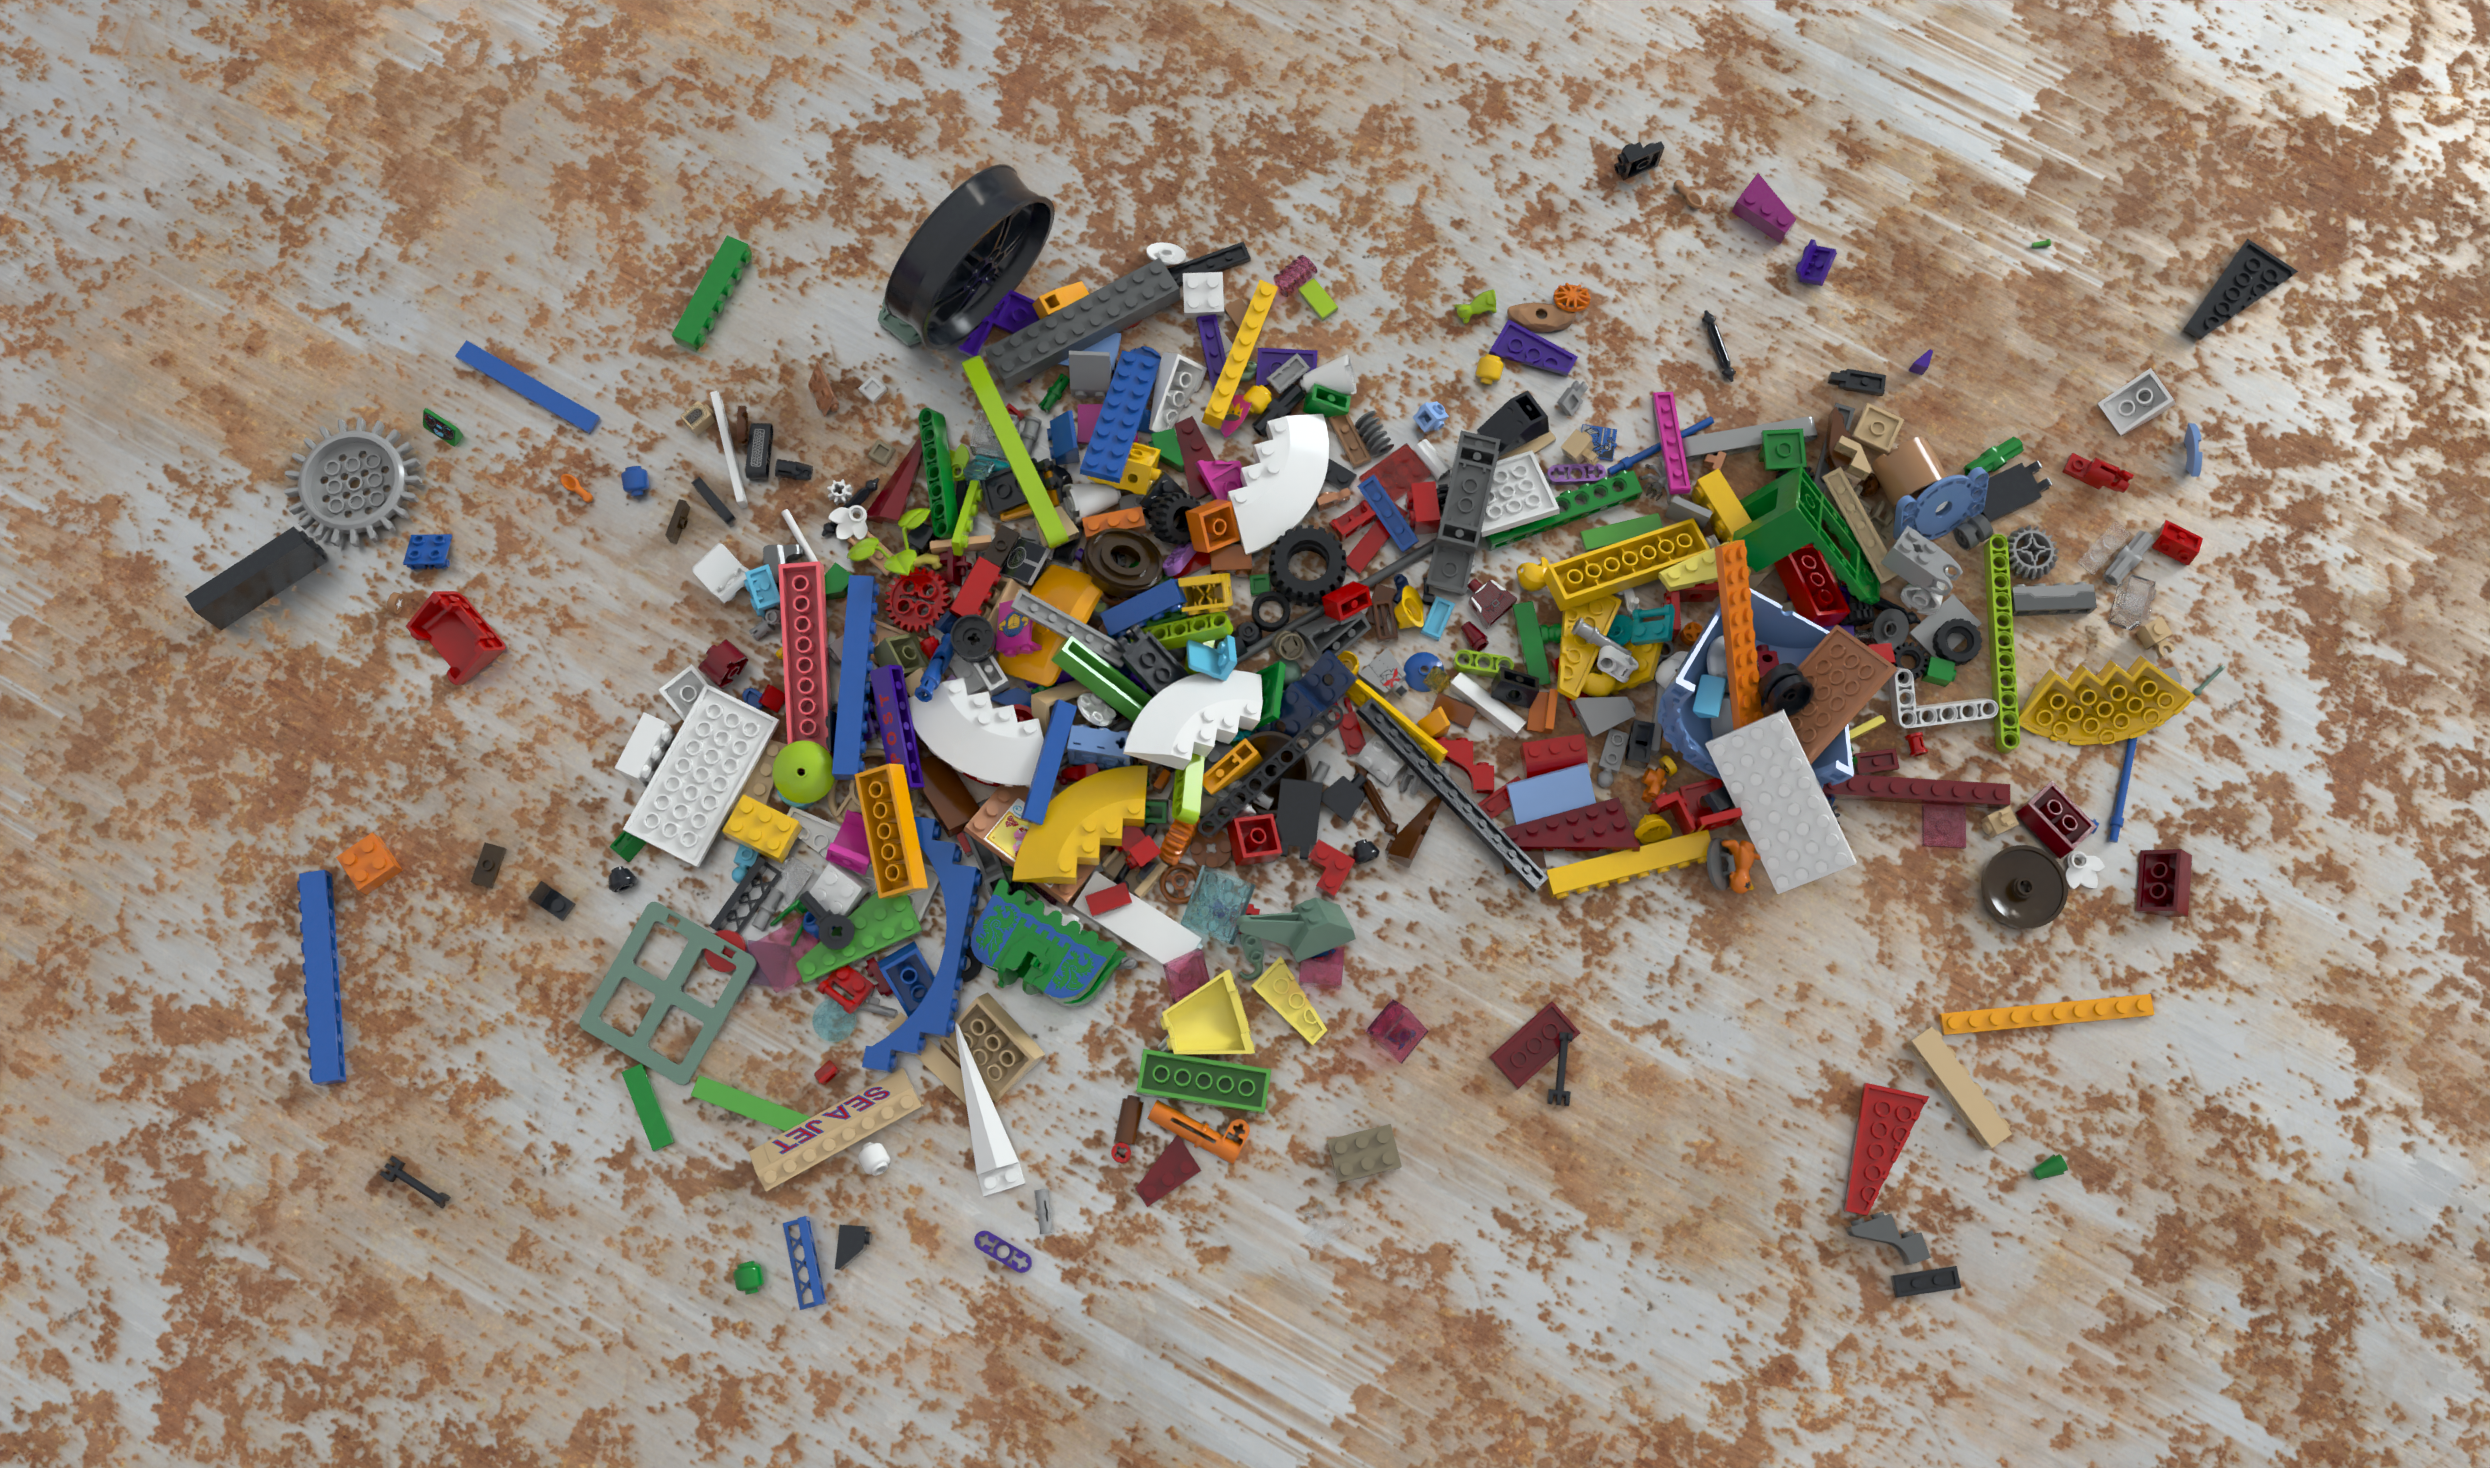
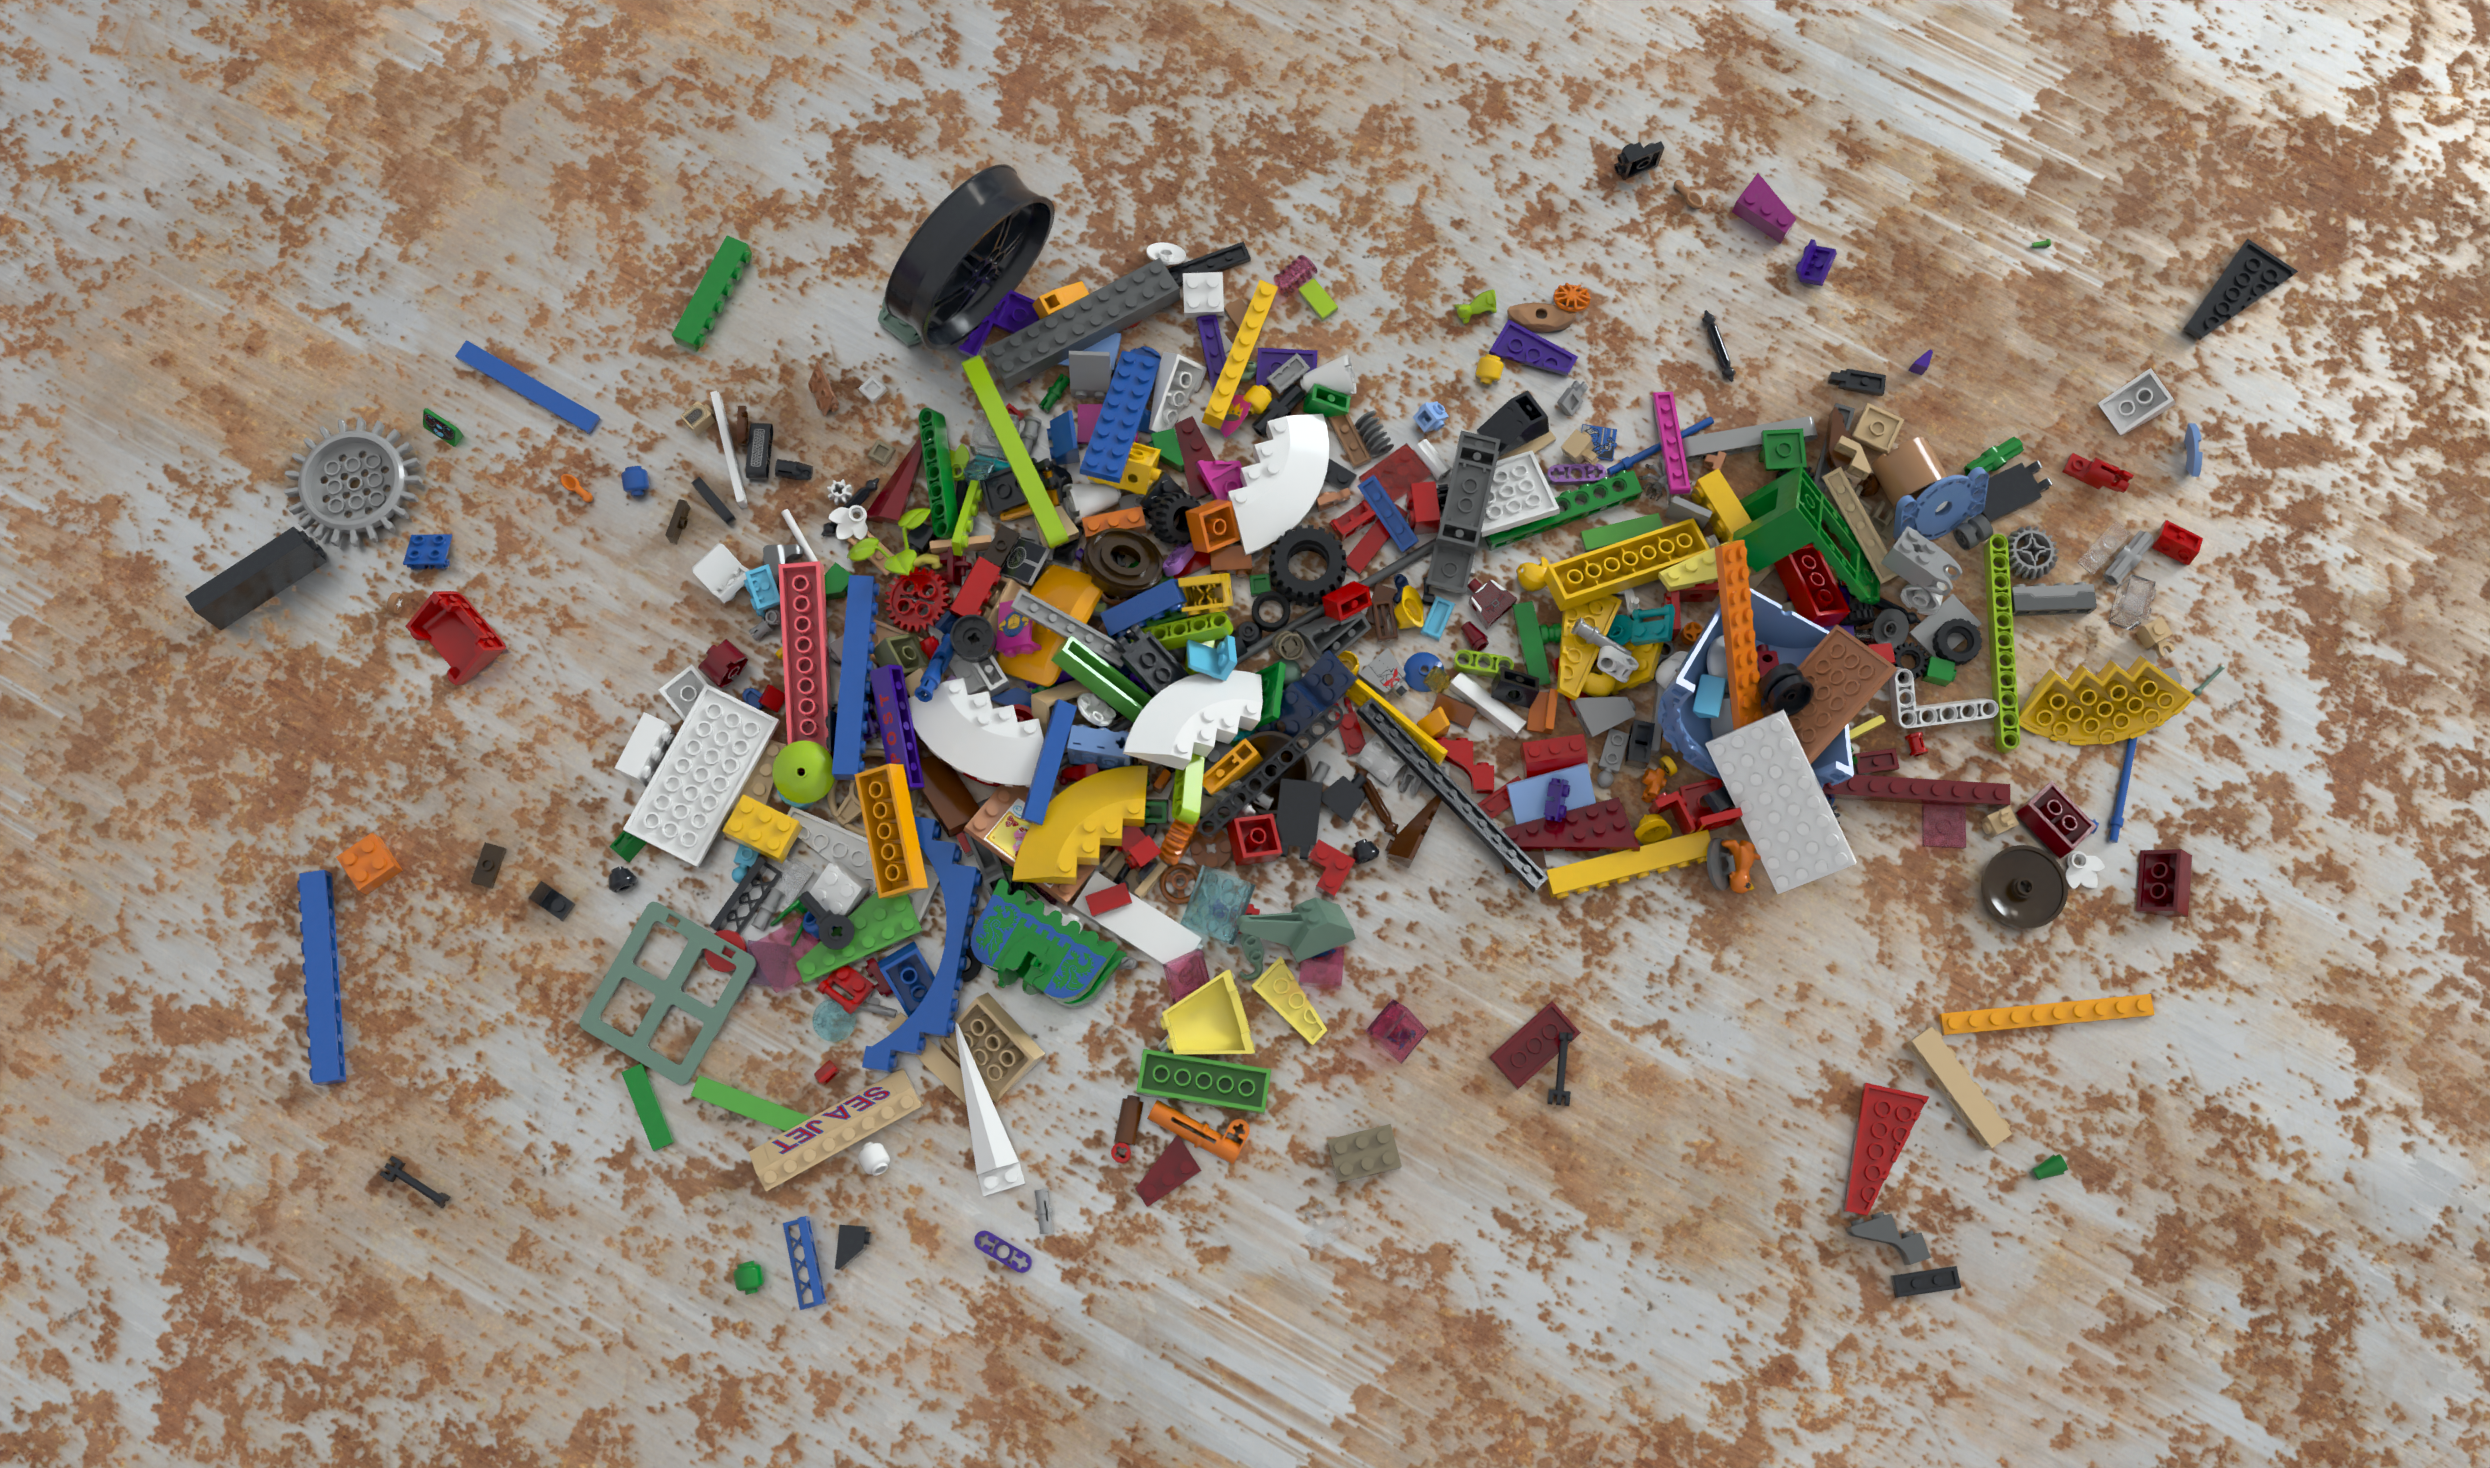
dark pink panel [825,809,871,875] -> none
none -> dark purple hinge [1543,778,1570,822]

